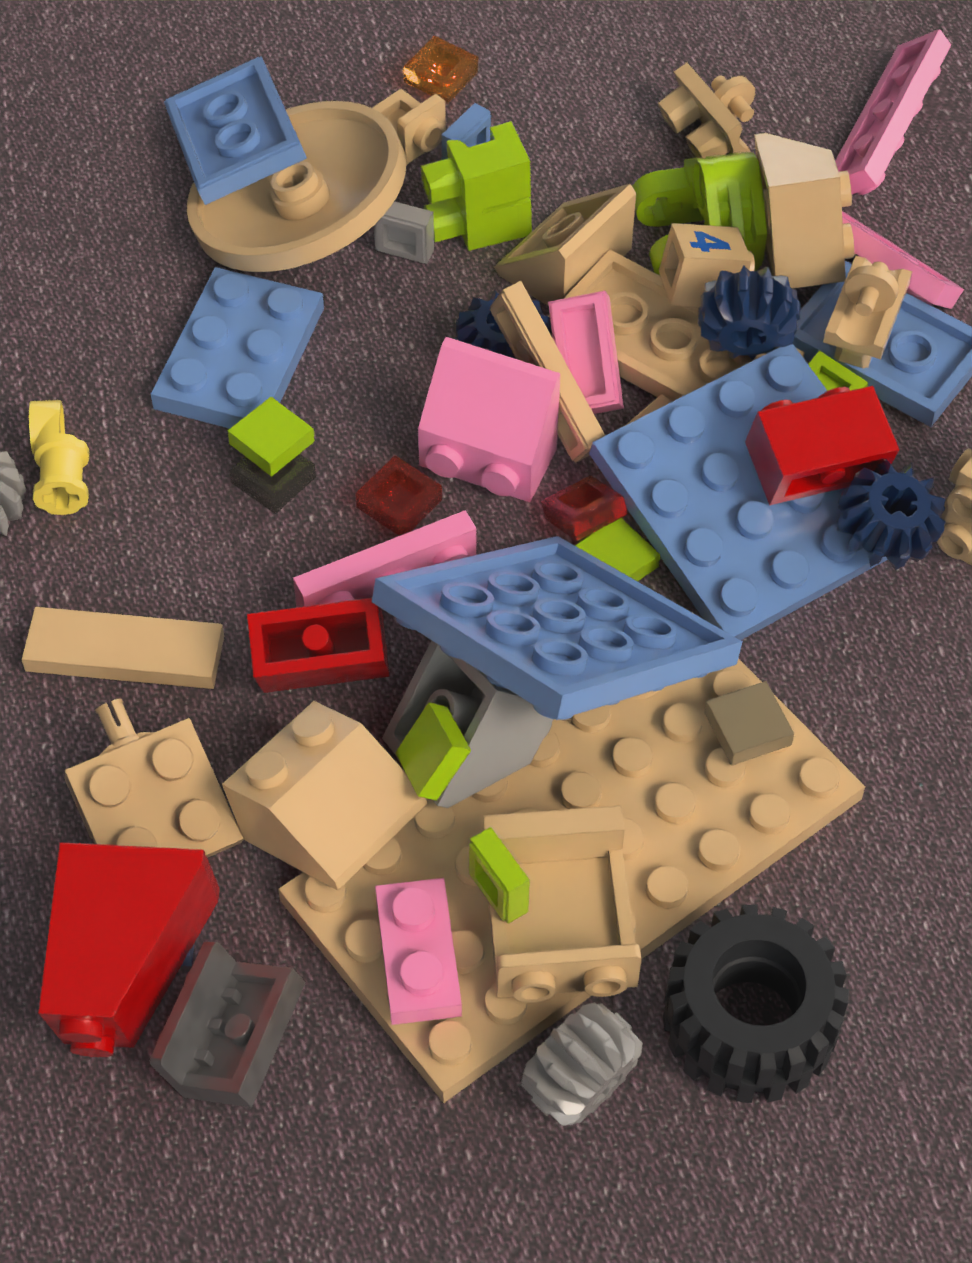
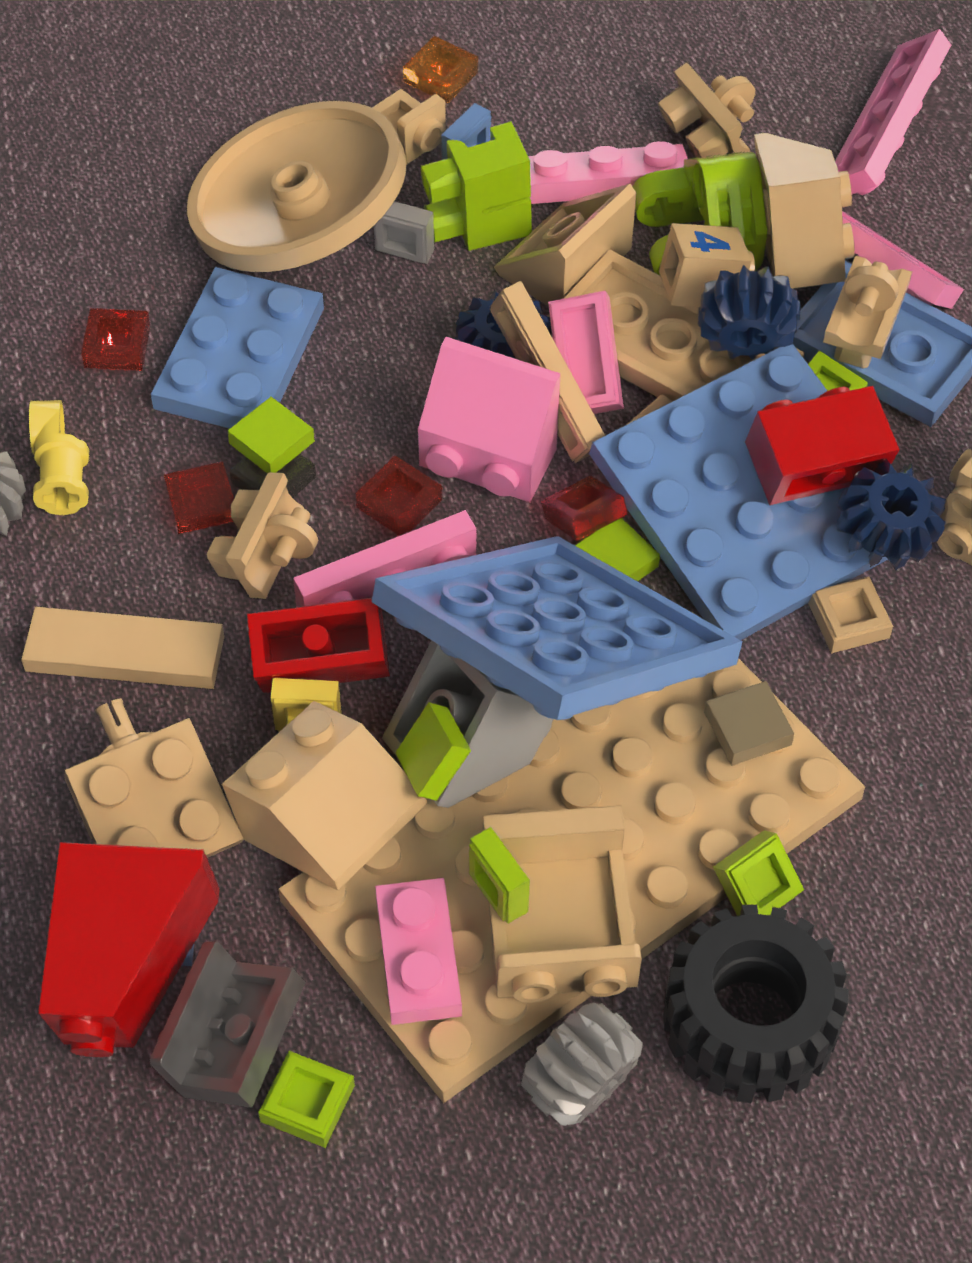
medium blue tile [163,56,307,205] -> none
none -> clear red plate [81,308,151,371]
none -> clear red tile [163,461,234,534]
none -> tan hips [207,472,318,599]
none -> lime tile [258,1051,355,1148]
none -> light yellow tile [271,678,342,732]
none -> bright pink plate [528,141,688,204]
none -> lime tile [713,830,804,916]
none -> tan tile [808,576,893,654]

